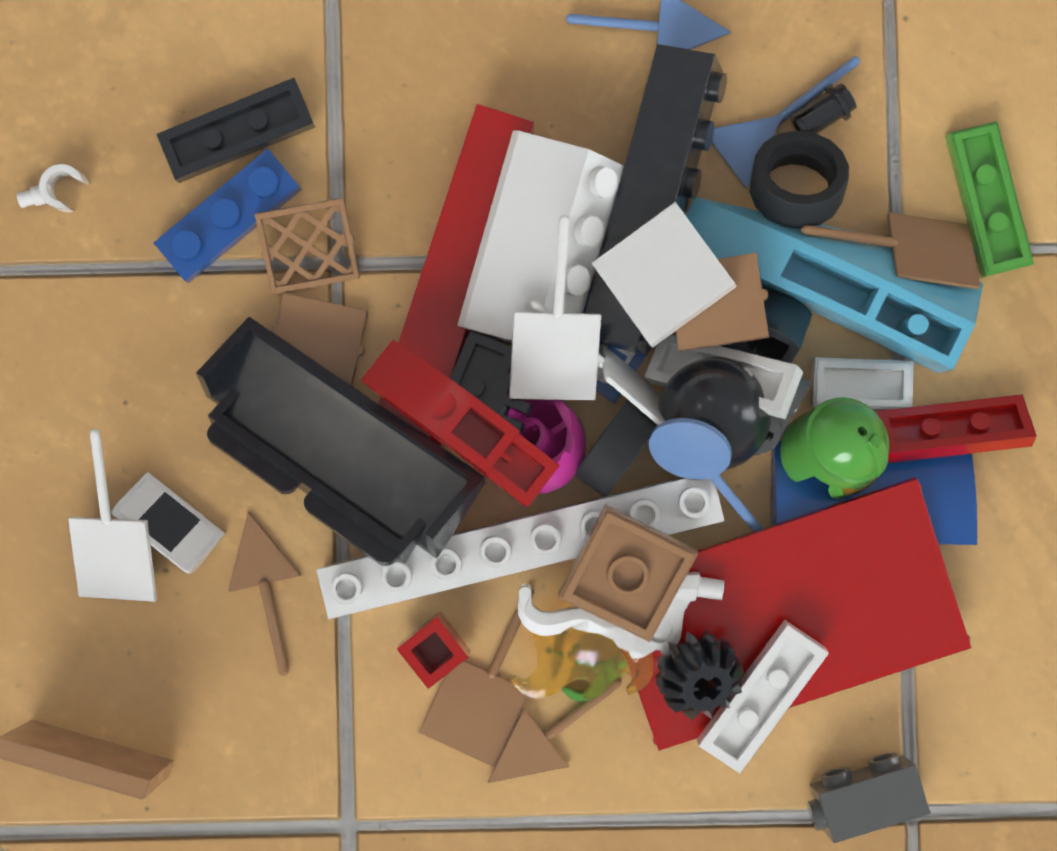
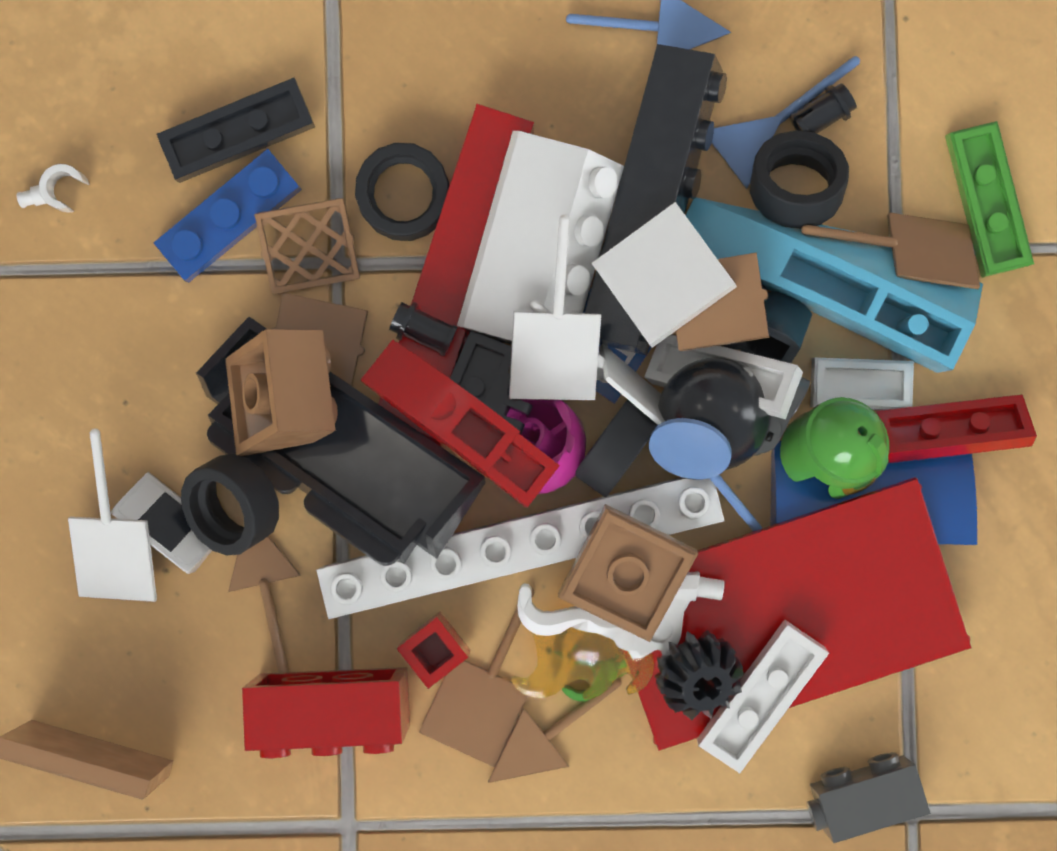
none -> black tyre [181,454,279,556]
none -> medium nougat slope [225,329,337,456]
none -> red brick [242,667,410,759]
none -> black tyre [355,142,450,241]
none -> black pin [389,302,458,357]

